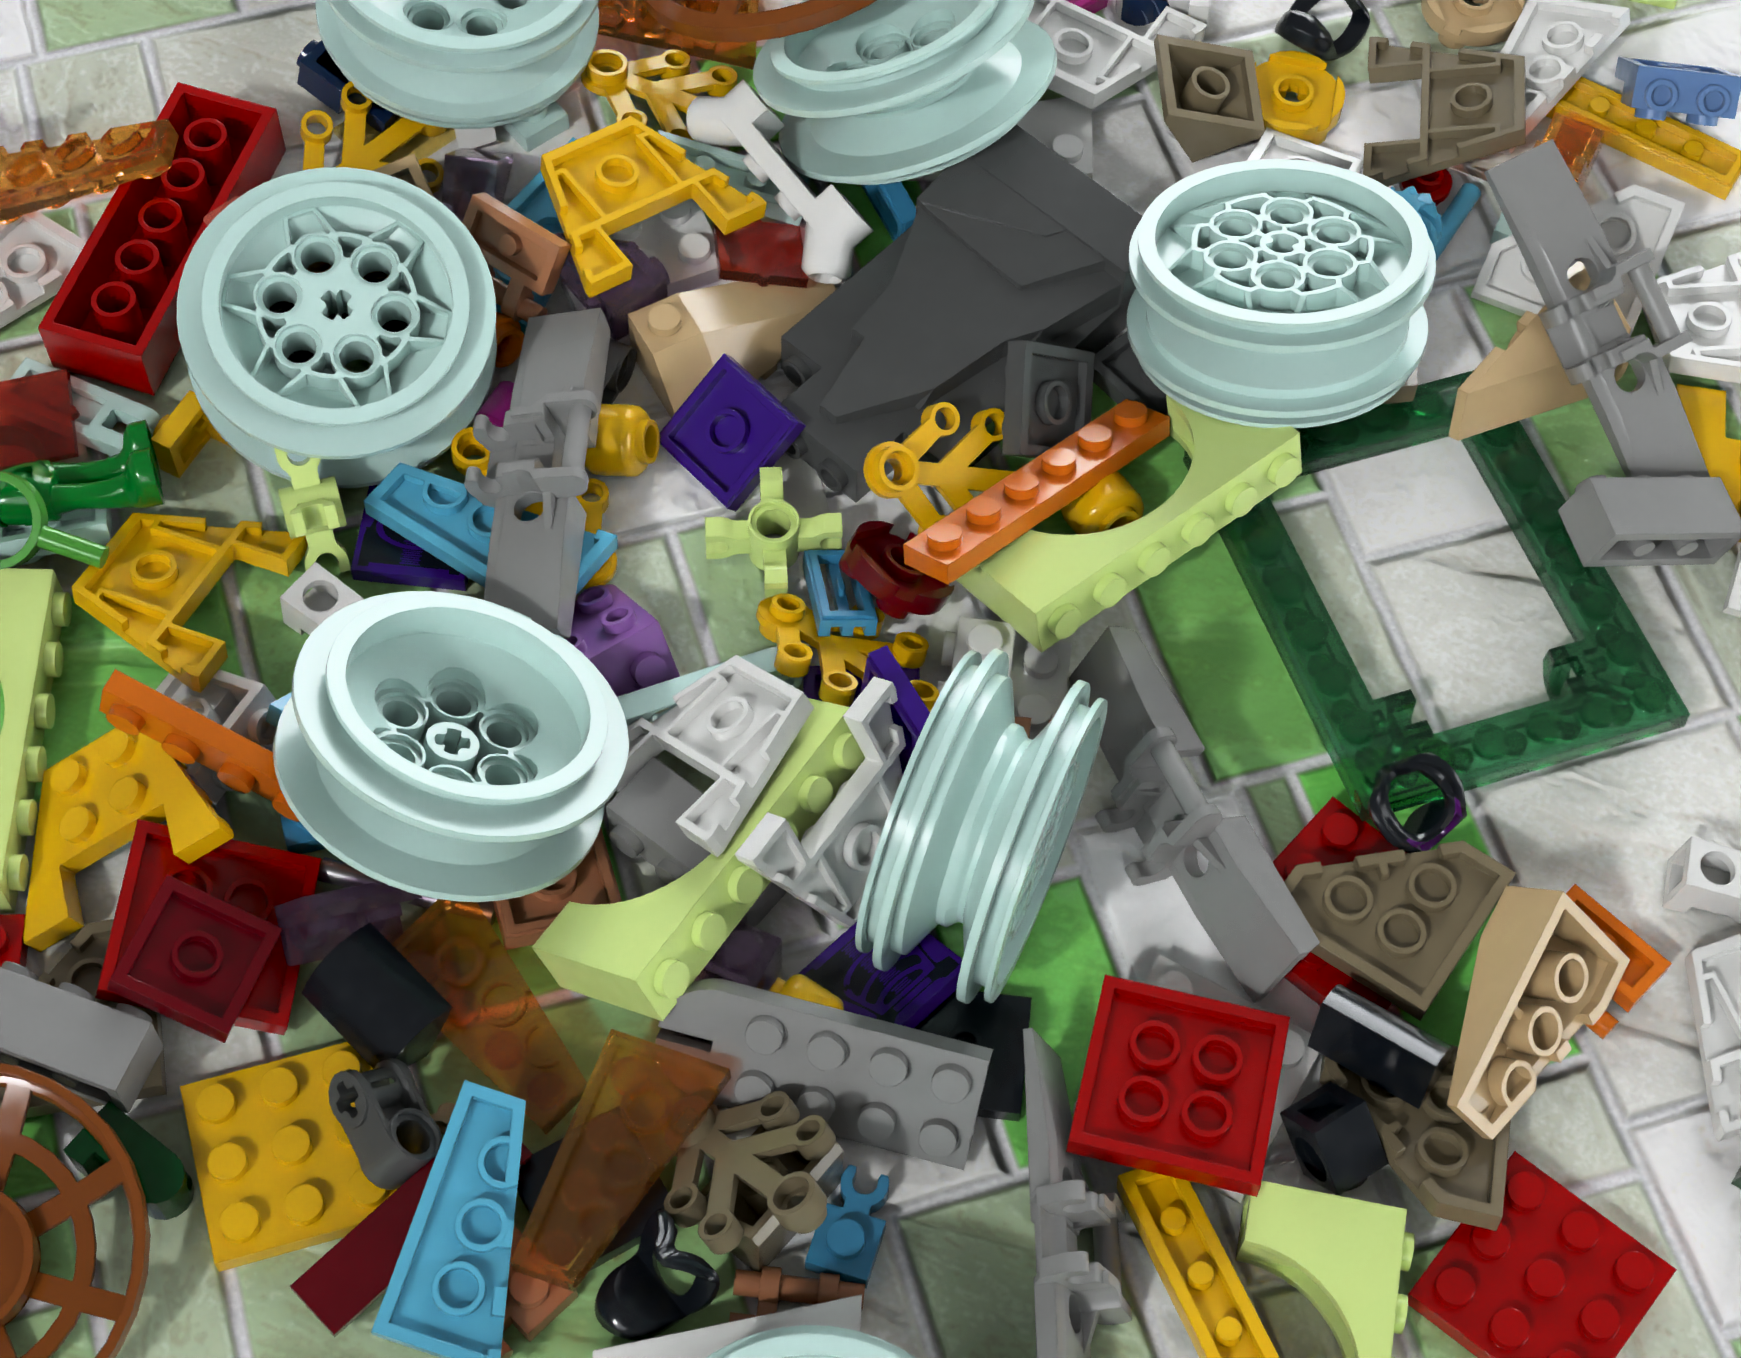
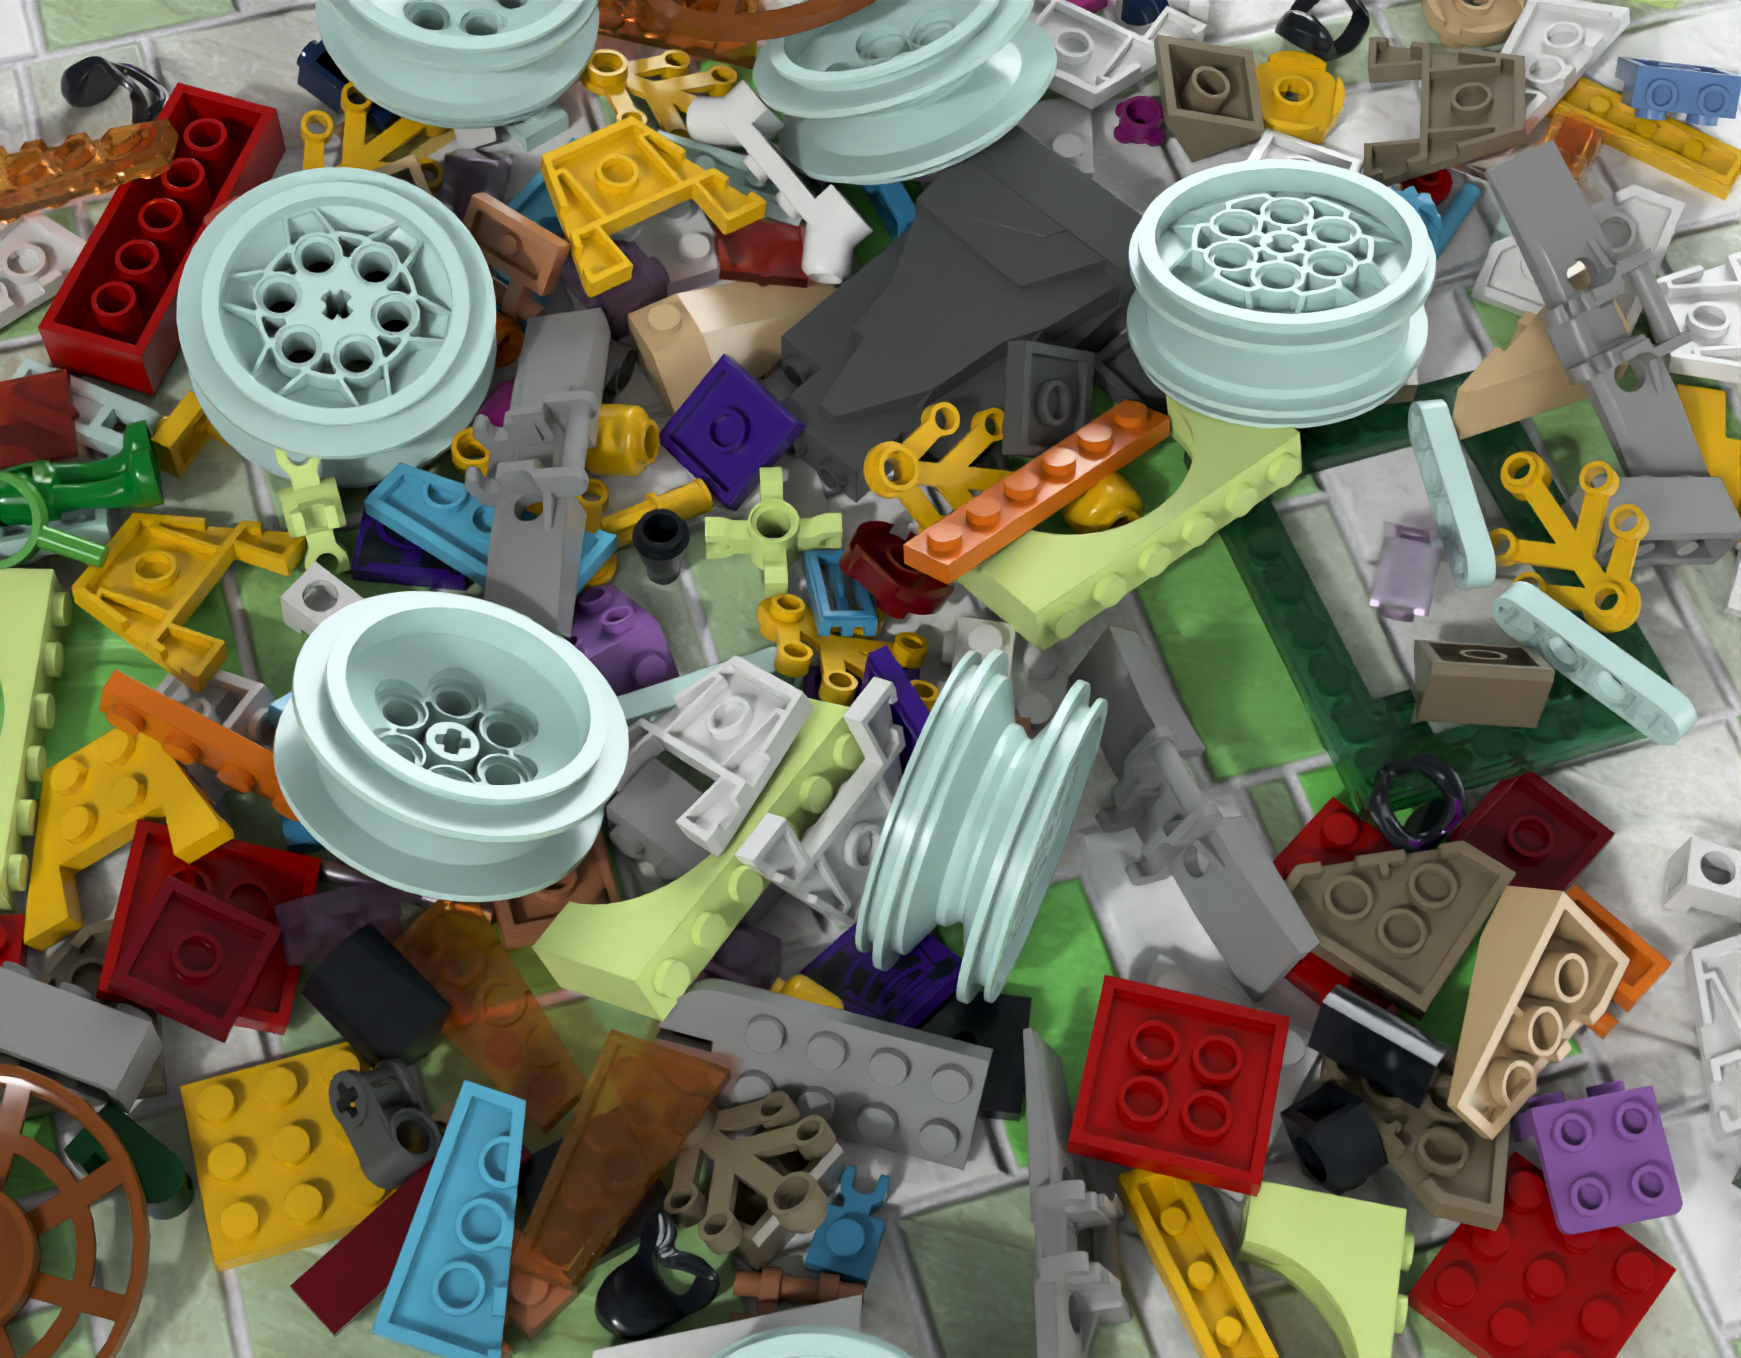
none -> black piece [61,56,171,130]
none -> yellow axle [600,478,713,548]
none -> black cone [632,509,690,585]
none -> magenta plate [1113,96,1165,147]
none -> clear purple slope [1370,521,1443,622]
none -> light aqua beam [1408,399,1496,590]
none -> dark tan slope [1414,640,1555,728]
none -> dark red plate [1445,760,1615,893]
none -> yellow plant [1489,451,1649,633]
none -> light aqua beam [1492,581,1697,746]
none -> medium lavender bracket [1510,1080,1683,1235]

